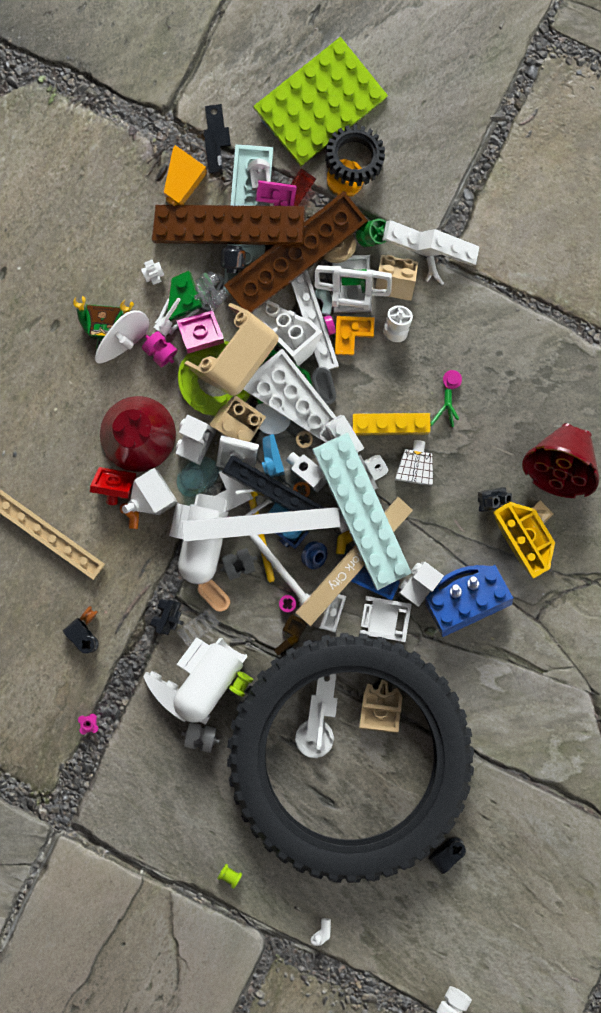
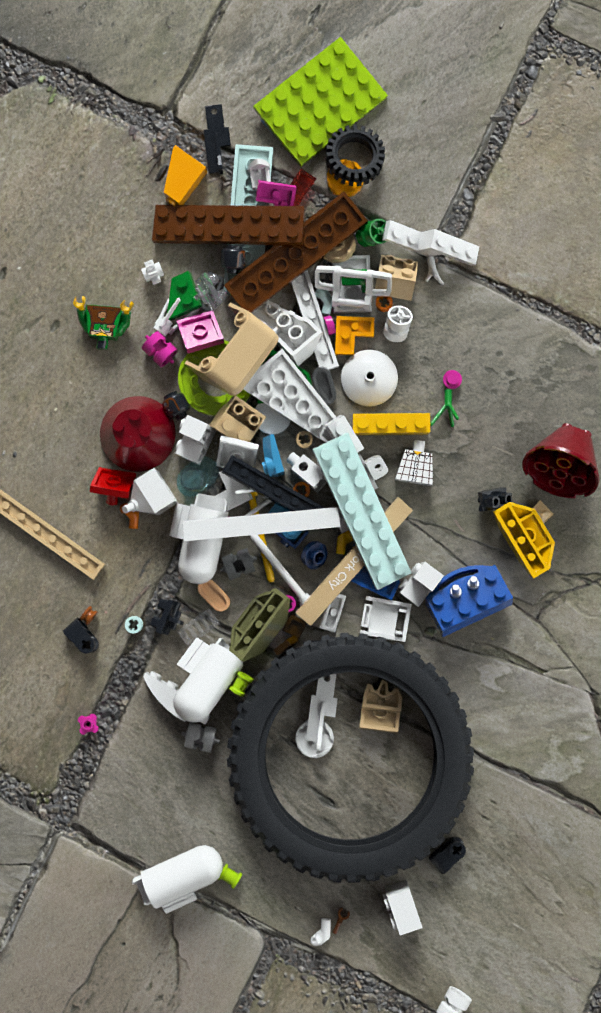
white shield [95,311,149,363] -> none
none -> light aqua bush [125,616,143,634]
none -> white piece [132,845,223,914]
none -> black head [162,391,190,421]
none -> olive wedge [229,588,290,662]
none -> reddish brown hand [332,907,350,934]
none -> white dish [341,350,398,407]
none -> orange bush [376,296,393,312]
none -> white brick [383,880,422,935]

